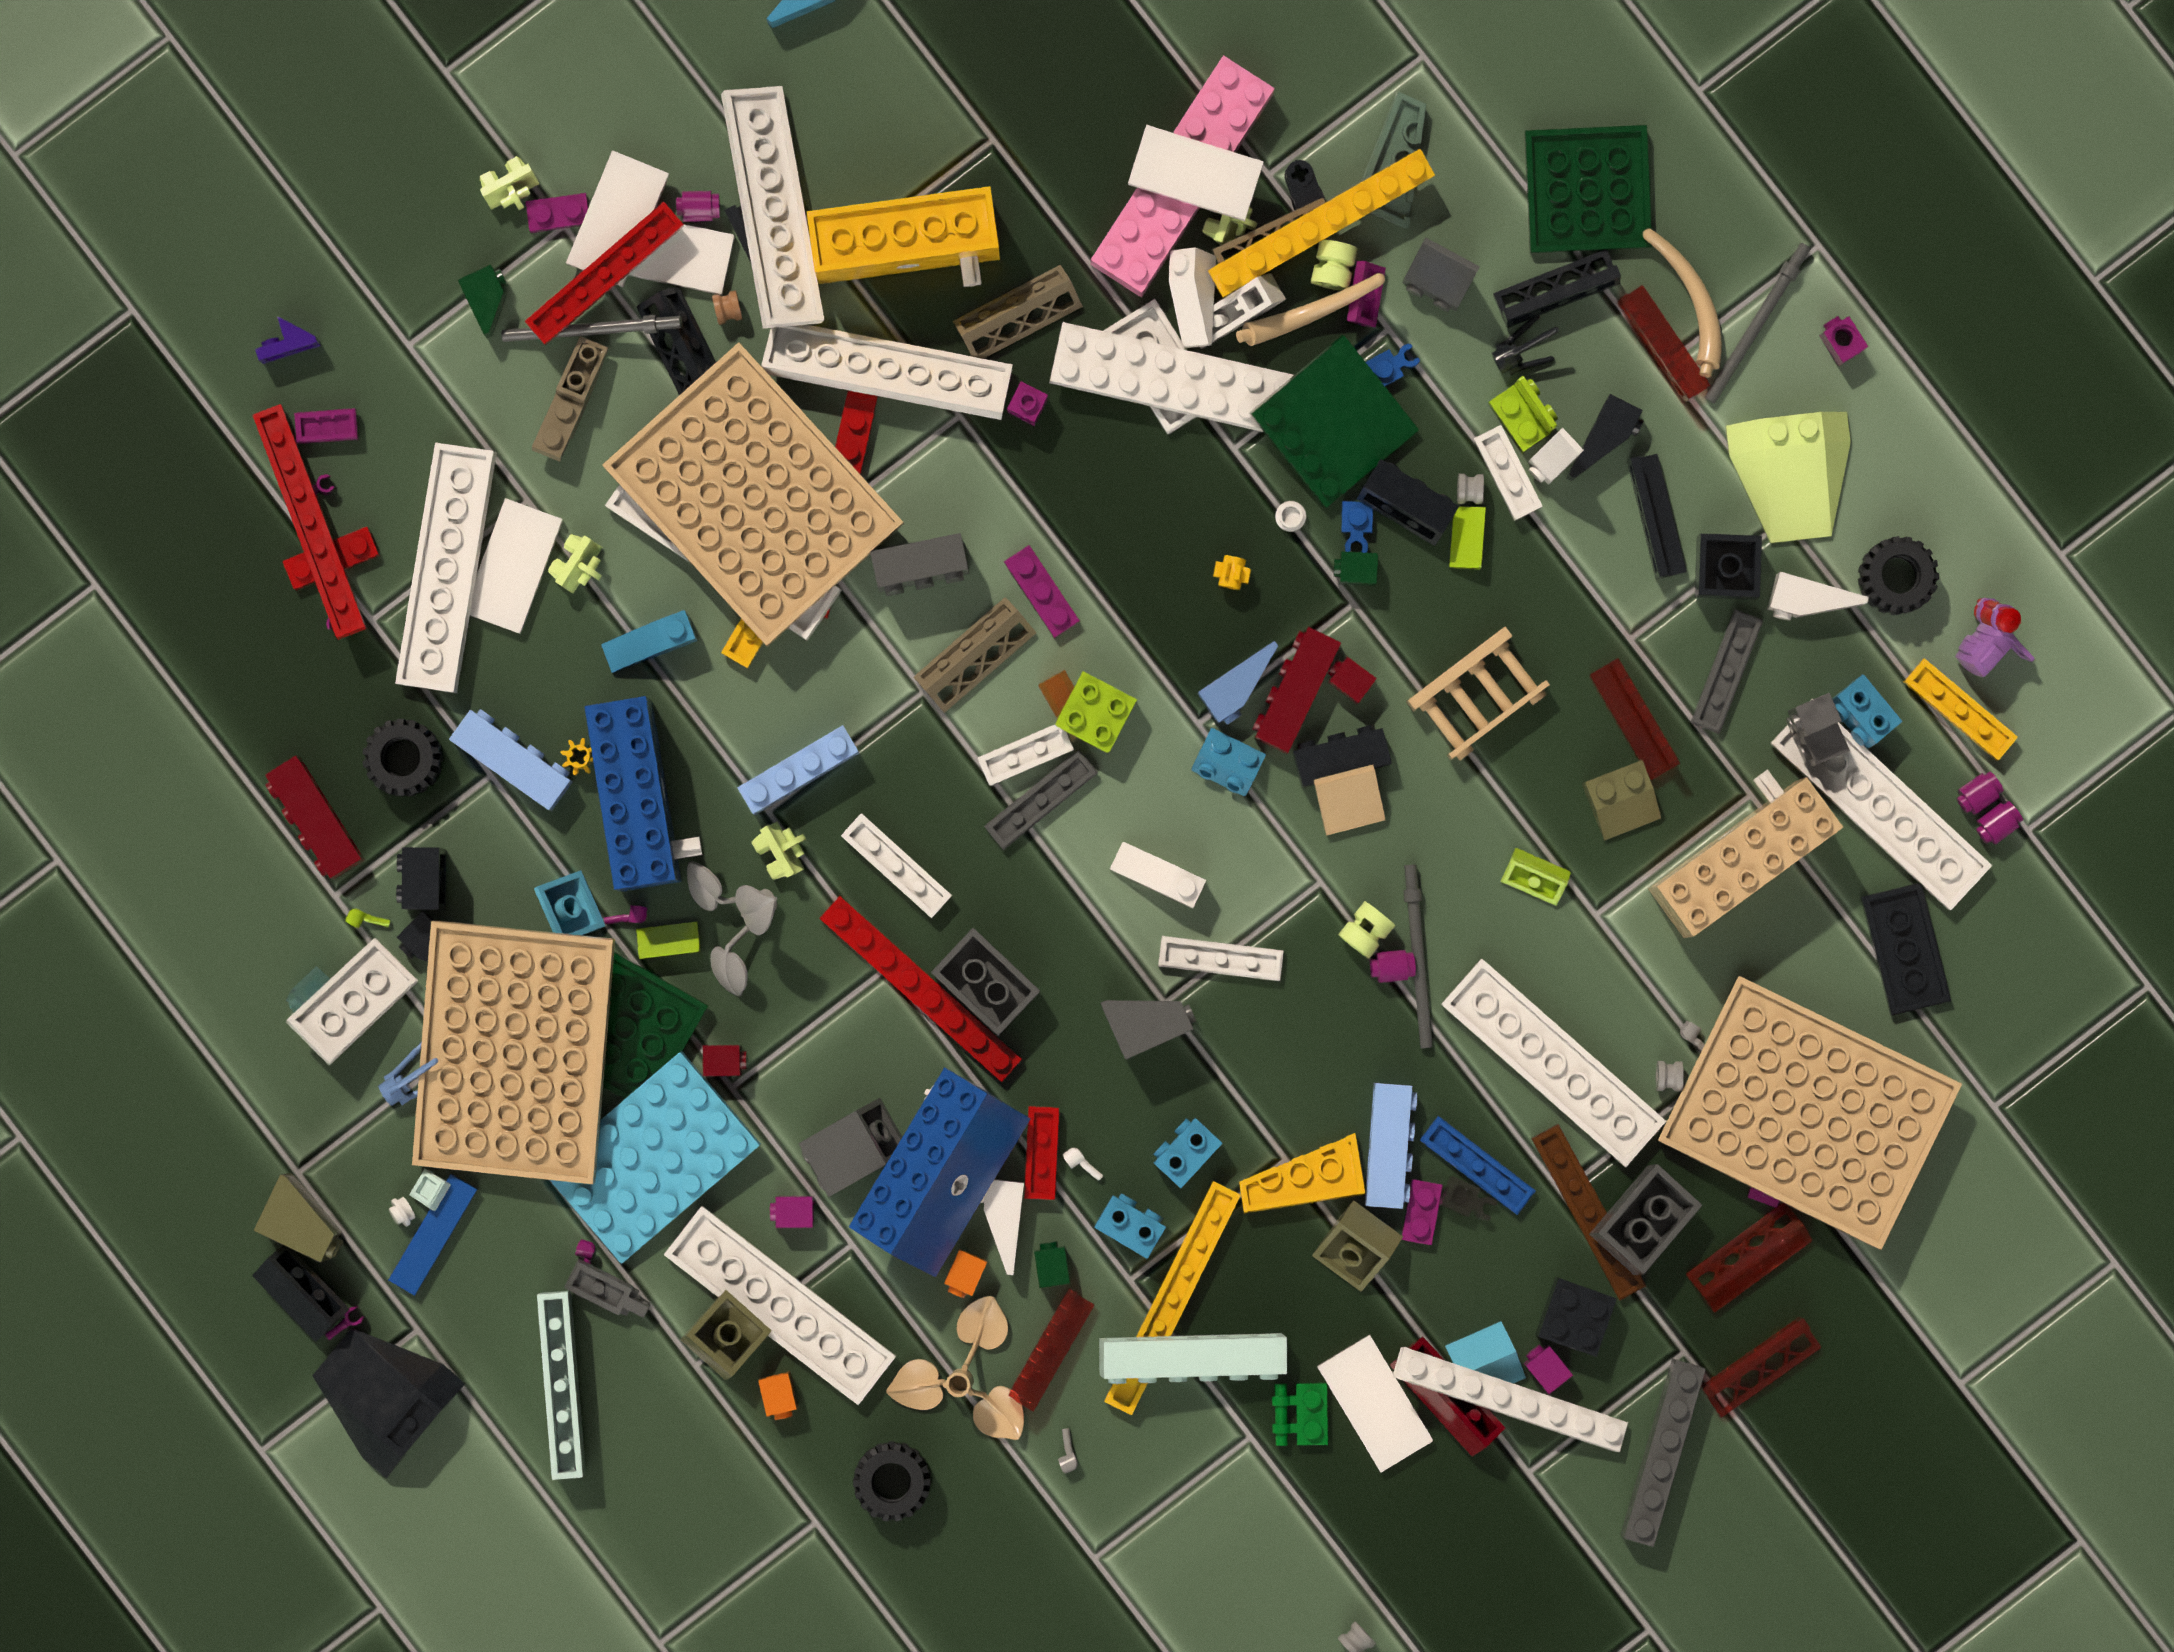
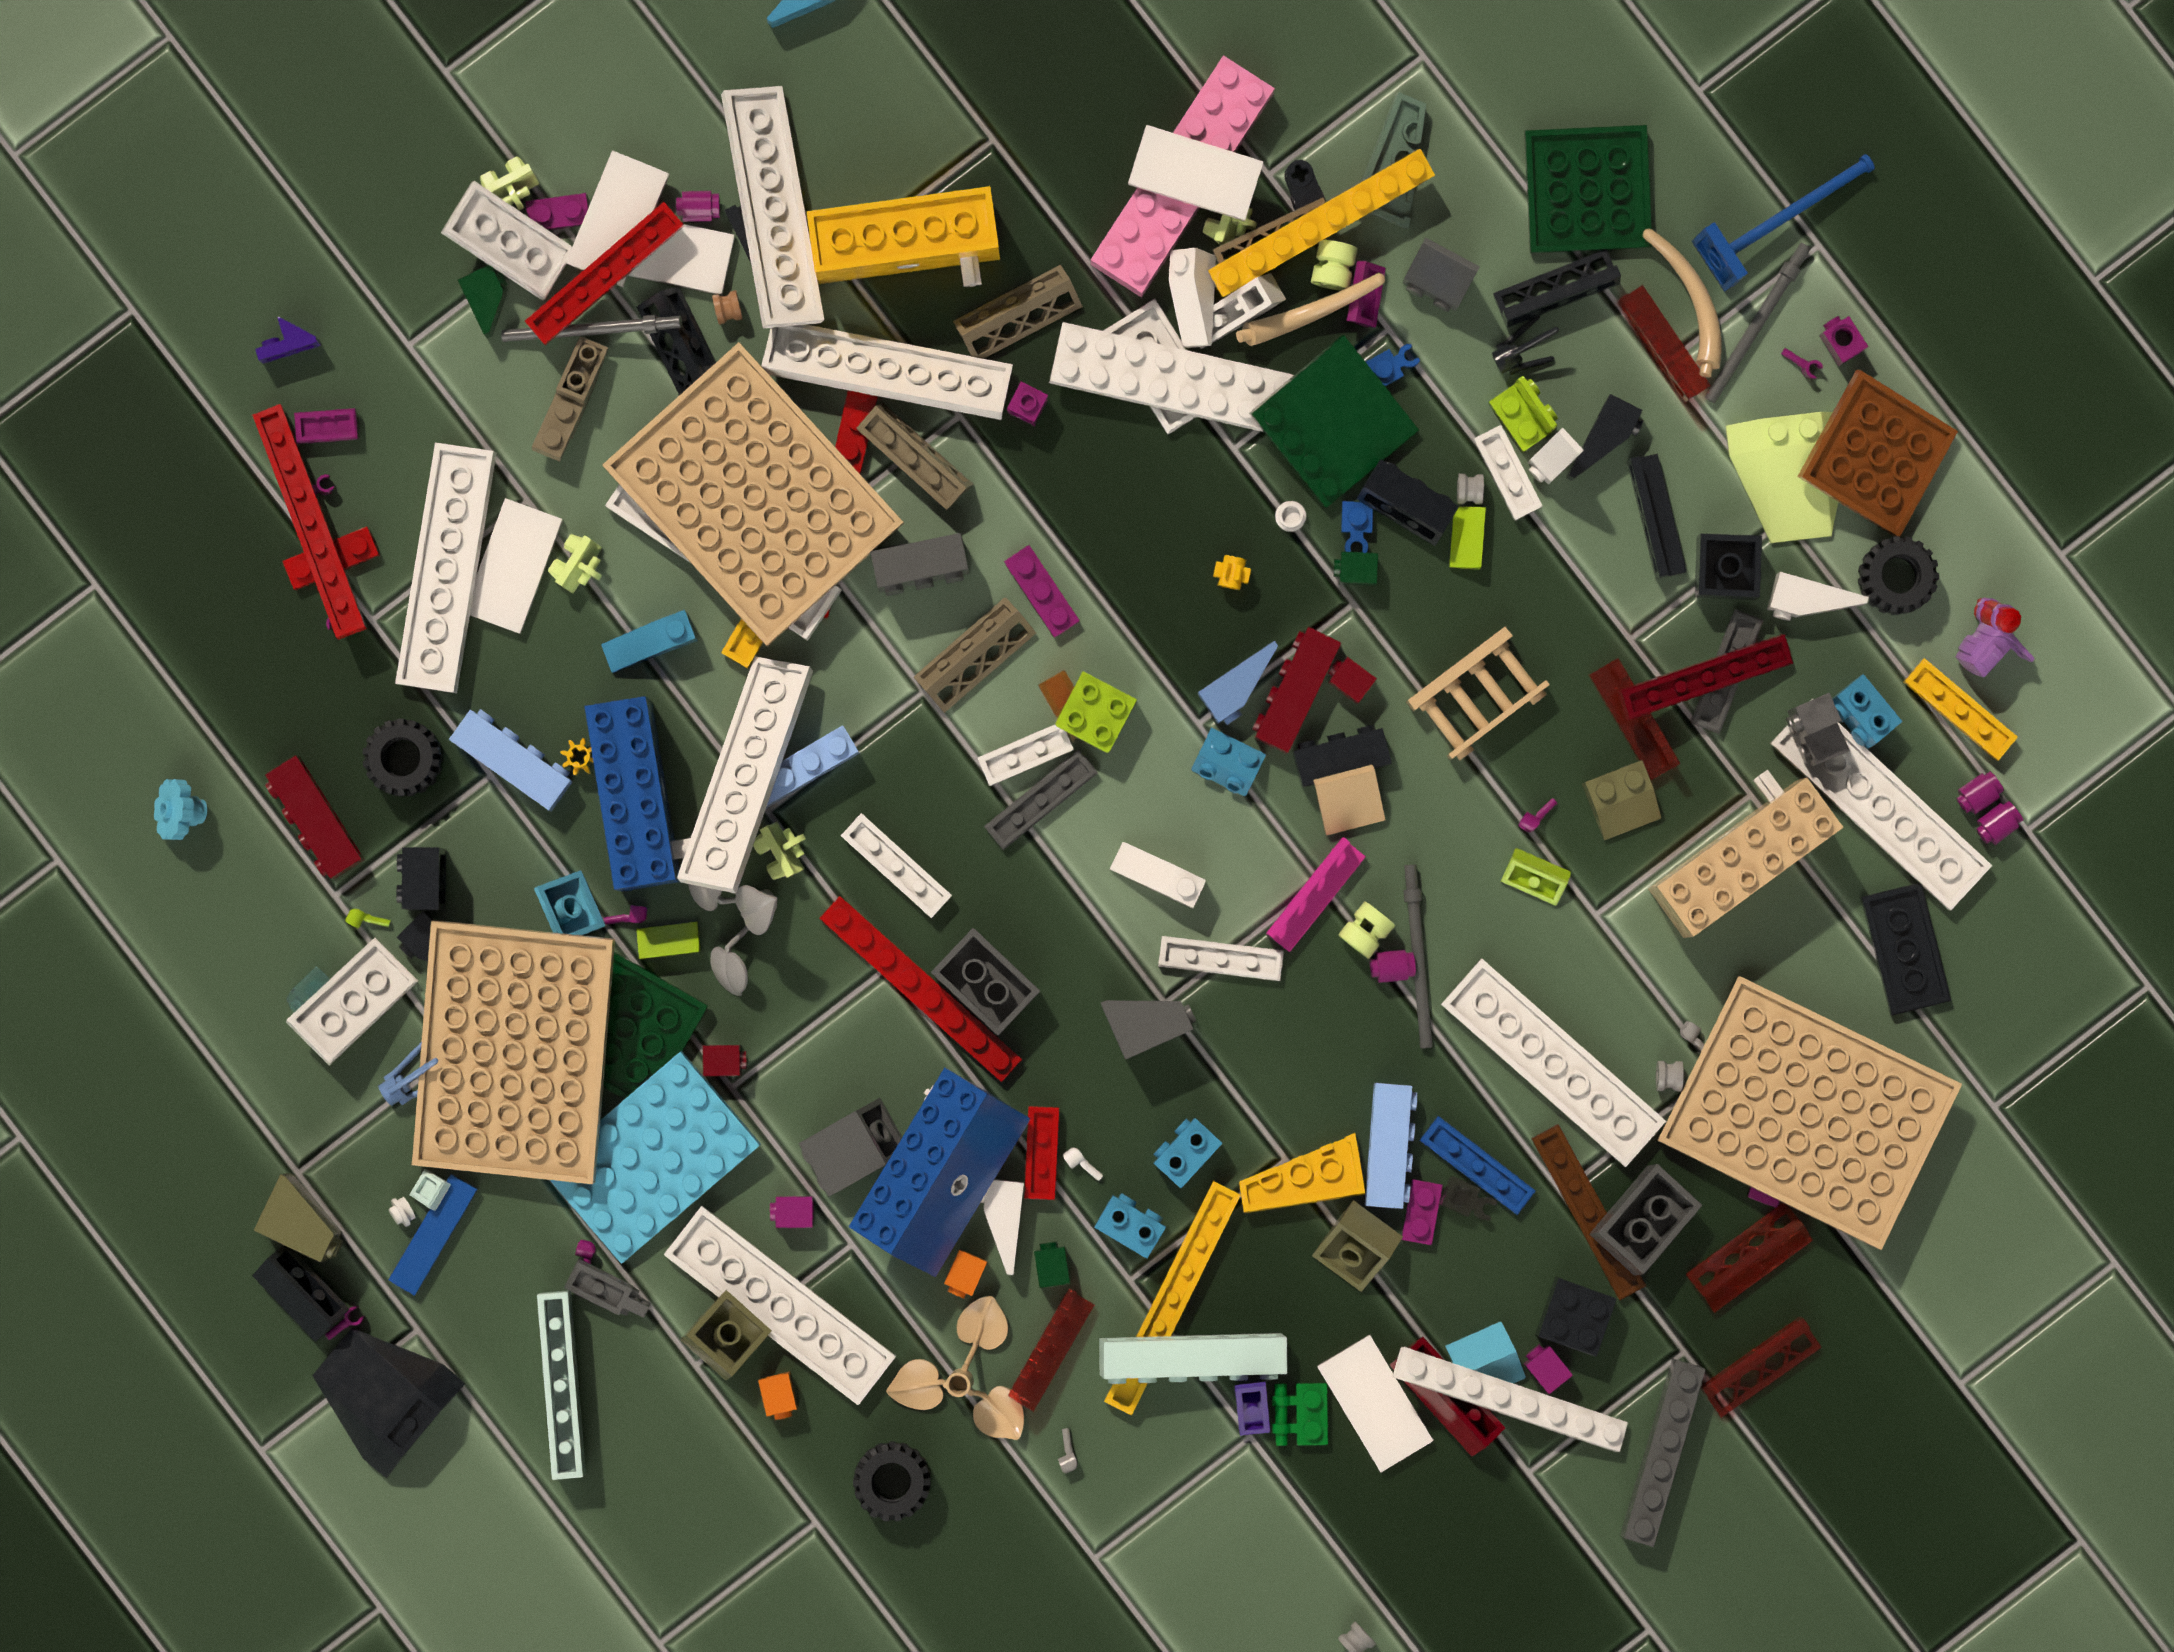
none -> medium azure plant [154,779,207,840]
none -> white tile [441,181,572,301]
none -> white plate [677,656,813,893]
none -> dark tan fence [856,403,973,510]
none -> dark purple slope [1234,1382,1270,1436]
none -> dark pink fence [1266,837,1366,952]
none -> magenta hand [1518,798,1558,832]
none -> dark red tile [1618,634,1793,720]
none -> blue tile [1692,154,1875,292]
none -> magenta hand [1781,348,1823,379]
none -> dark orange plate [1797,370,1958,537]

